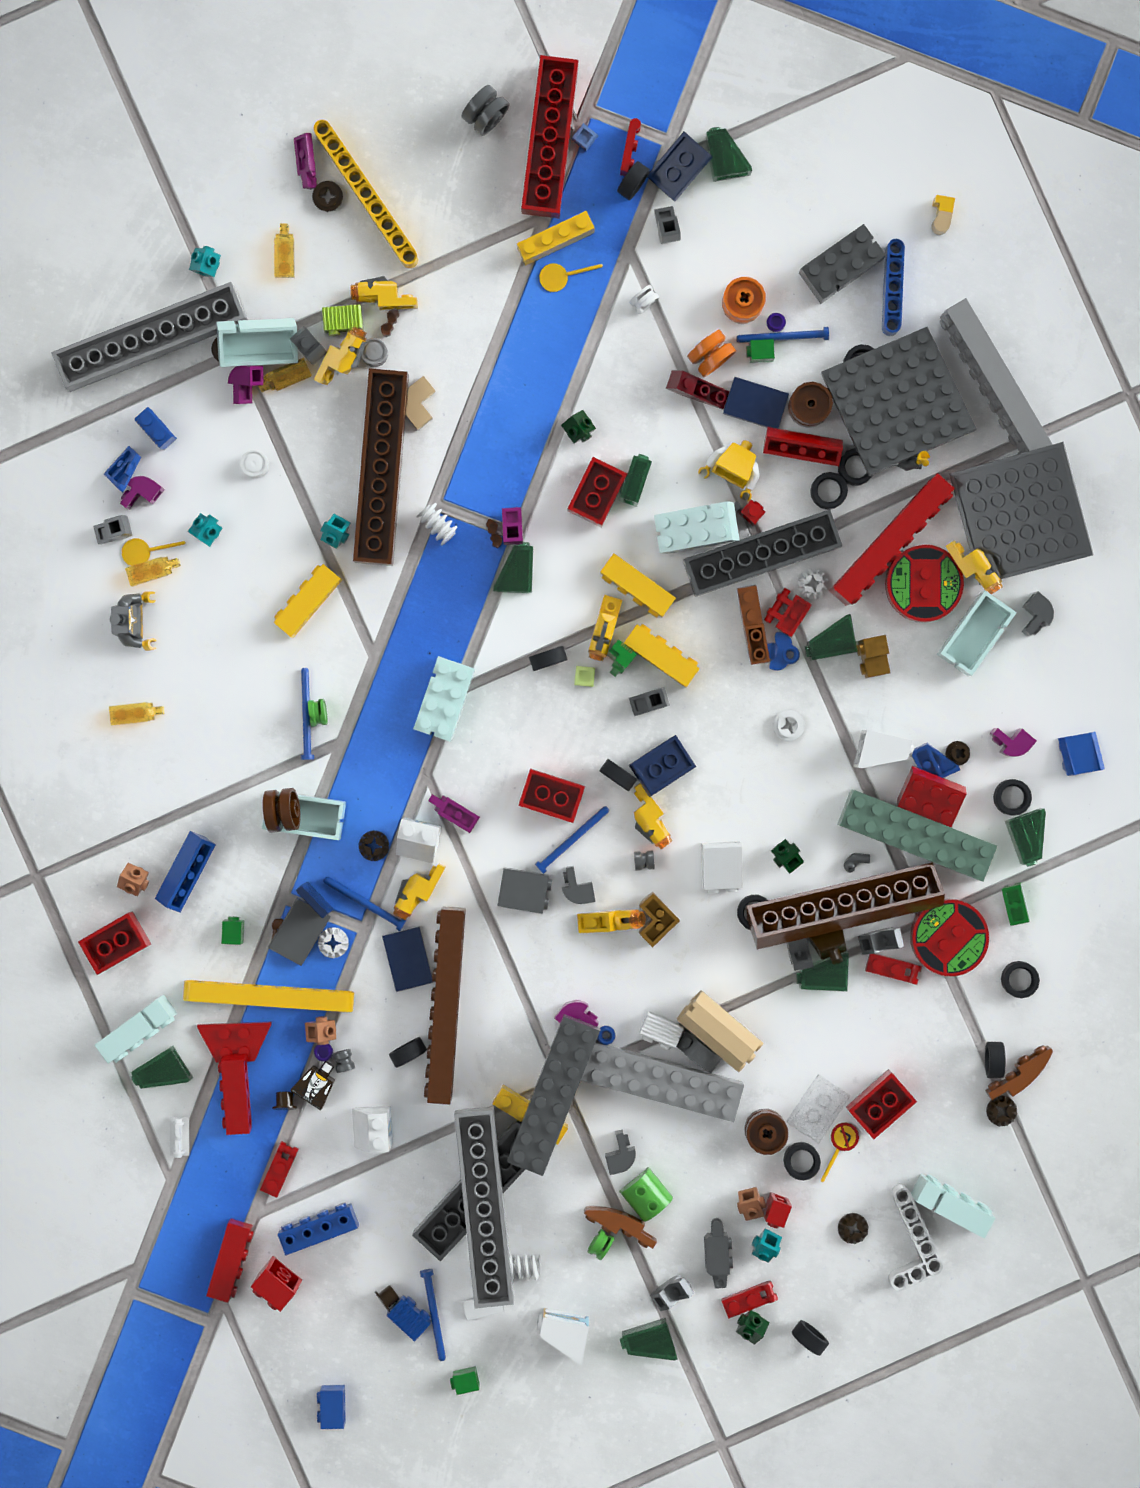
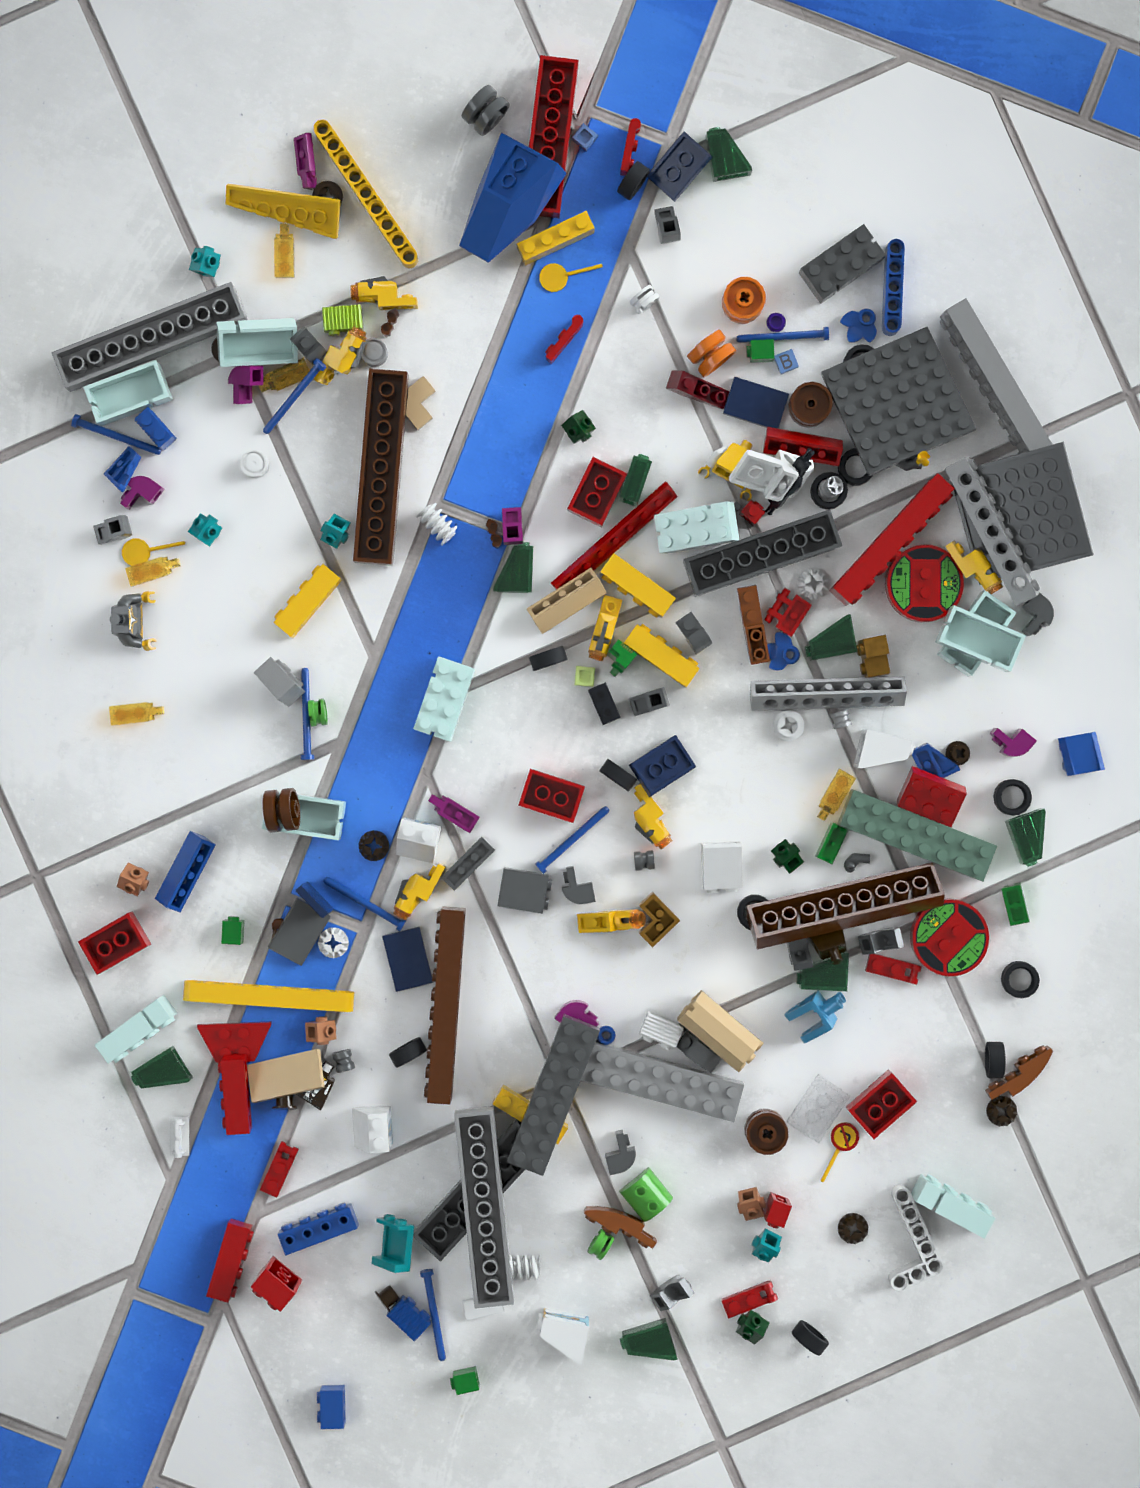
dark purple plate [314,1044,333,1061] -> none
dark grey hinge [704,1218,733,1289] -> none
black tyre [783,1142,821,1181] -> none
leg [931,195,955,235] -> none
none -> blue bar [71,414,162,455]
none -> light aqua piece [84,360,173,426]
none -> yellow wing [225,184,340,239]
none -> tan tile [247,1049,325,1103]
none -> light grey piece [253,657,306,707]
none -> blue bar [263,358,326,434]
none -> teal panel [371,1214,414,1273]
none -> dark grey plate [441,837,495,891]
none -> blue wedge [459,132,567,263]
none -> tan brick [526,568,607,634]
none -> red plate [545,315,583,364]
none -> red plate [551,481,678,589]
none -> black brick [588,682,621,725]
none -> dark grey brick [675,612,712,655]
none -> white piece [729,448,815,515]
none -> light grey brick [750,677,907,710]
none -> medium blue tile [775,349,799,375]
none -> dark azure piece [784,990,846,1043]
none -> green hinge [815,822,849,864]
none -> clear yellow hinge [817,769,856,821]
none -> light grey wheel [819,476,844,499]
none -> light grey wheel [830,710,852,729]
none -> blue plate [840,309,877,343]
none -> light aqua piece [935,605,1026,672]
none -> light grey brick [945,456,1040,606]

